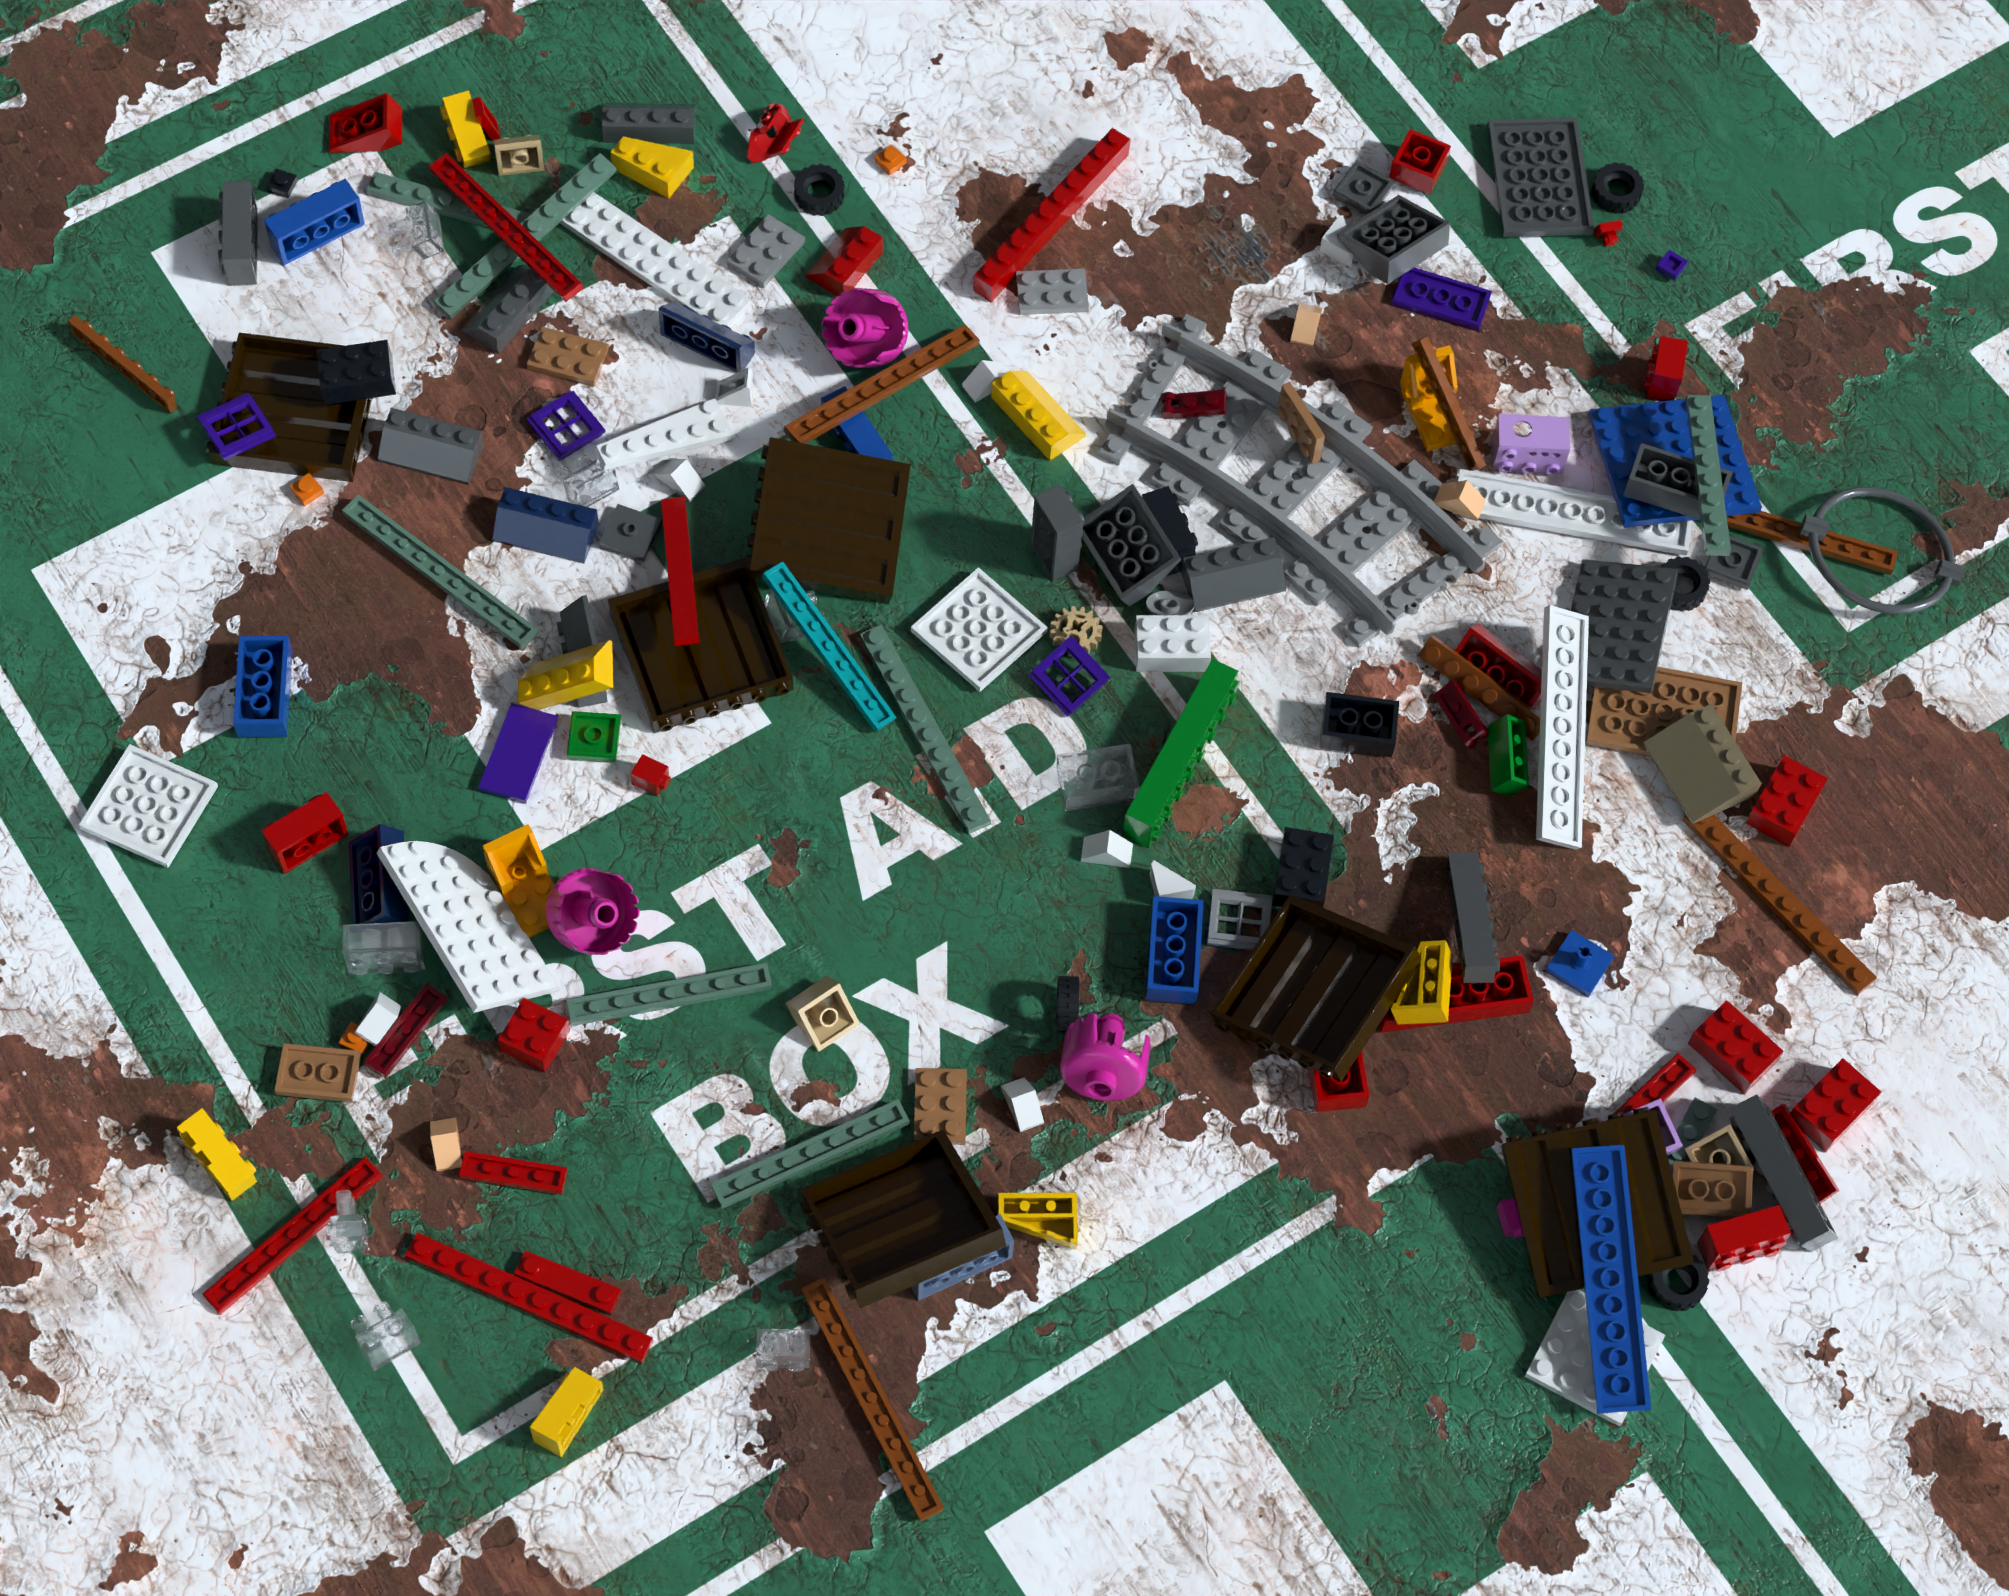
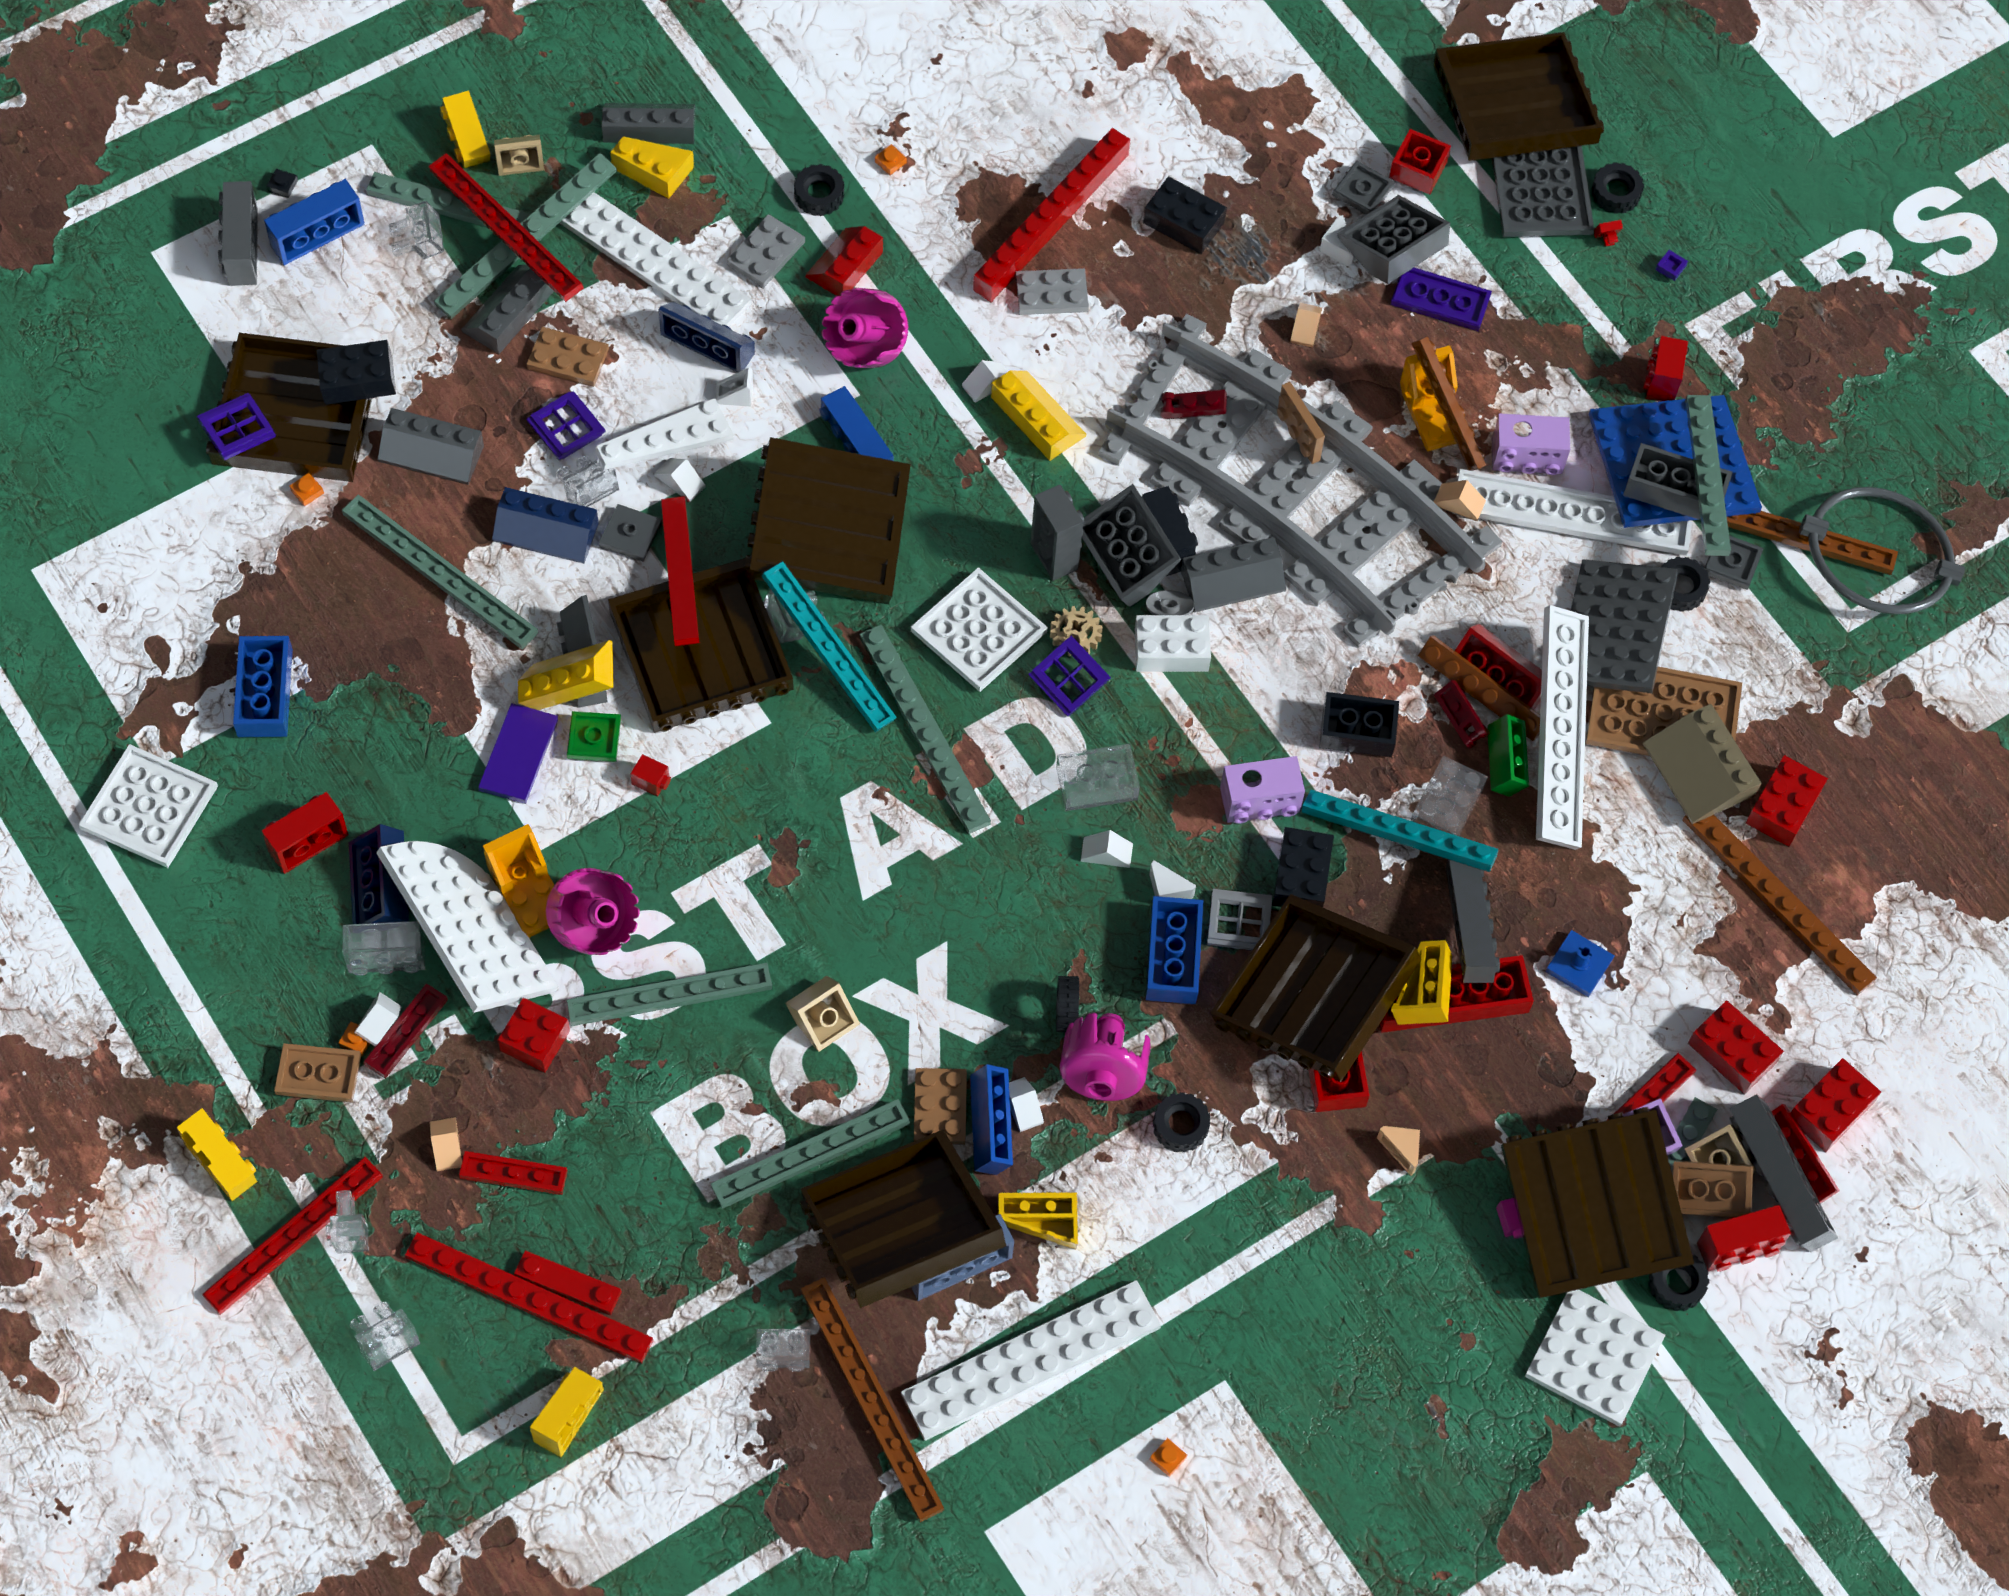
dark orange plate [68,315,177,414] -> none
red slope [329,93,402,153] -> none
red tile [472,97,501,141] -> none
red piece [747,103,804,163] -> none
dark orange plate [783,324,980,444] -> none
green brick [1122,659,1240,848] -> none
blue plate [1571,1145,1651,1414] -> none
none -> white plate [901,1280,1161,1441]
none -> blue brick [970,1064,1013,1175]
none -> black brick [1143,176,1227,254]
none -> orange plate [1149,1438,1188,1477]
none -> black tyre [1153,1092,1210,1153]
none -> lavender piece [1220,756,1305,824]
none -> teal plate [1302,789,1498,872]
none -> light nougat slope [1377,1126,1420,1176]
none -> clear brick [1410,756,1488,836]
none -> dark brown panel [1433,32,1604,161]

